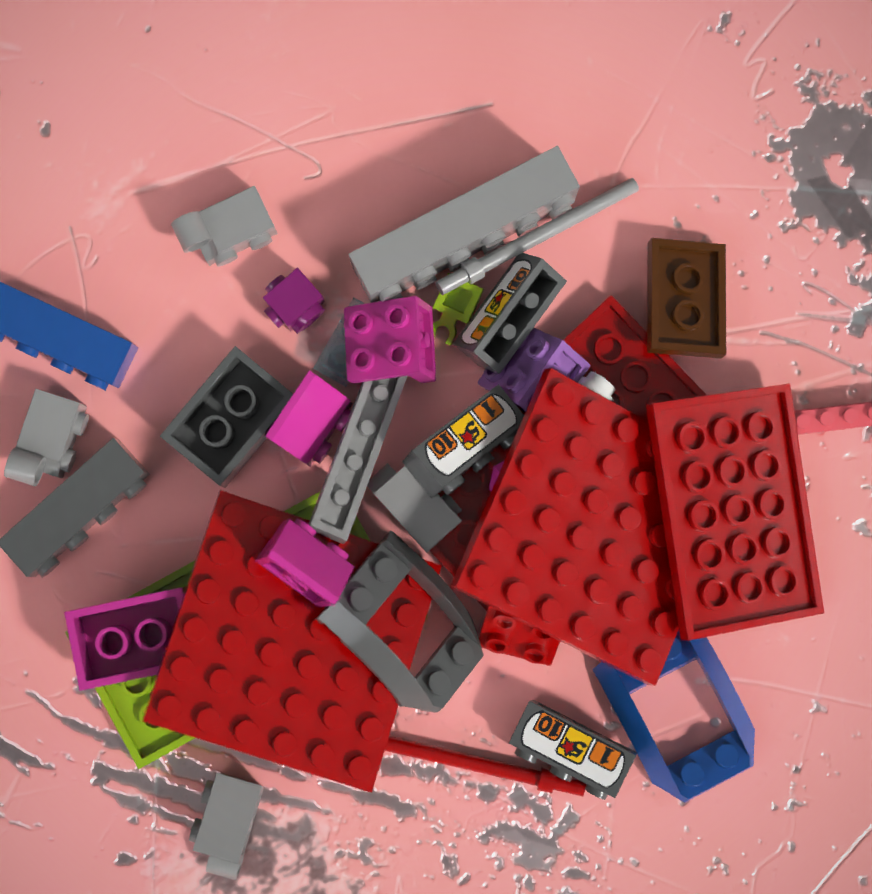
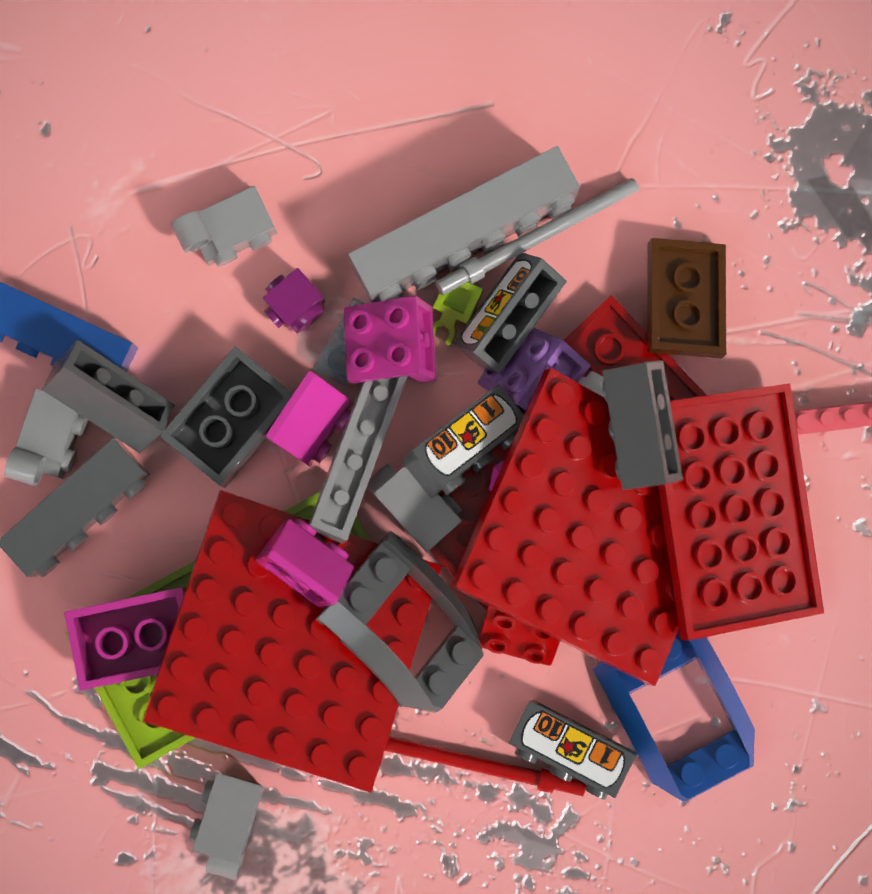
none -> dark grey brick [41,340,175,453]
none -> dark grey brick [602,361,683,490]

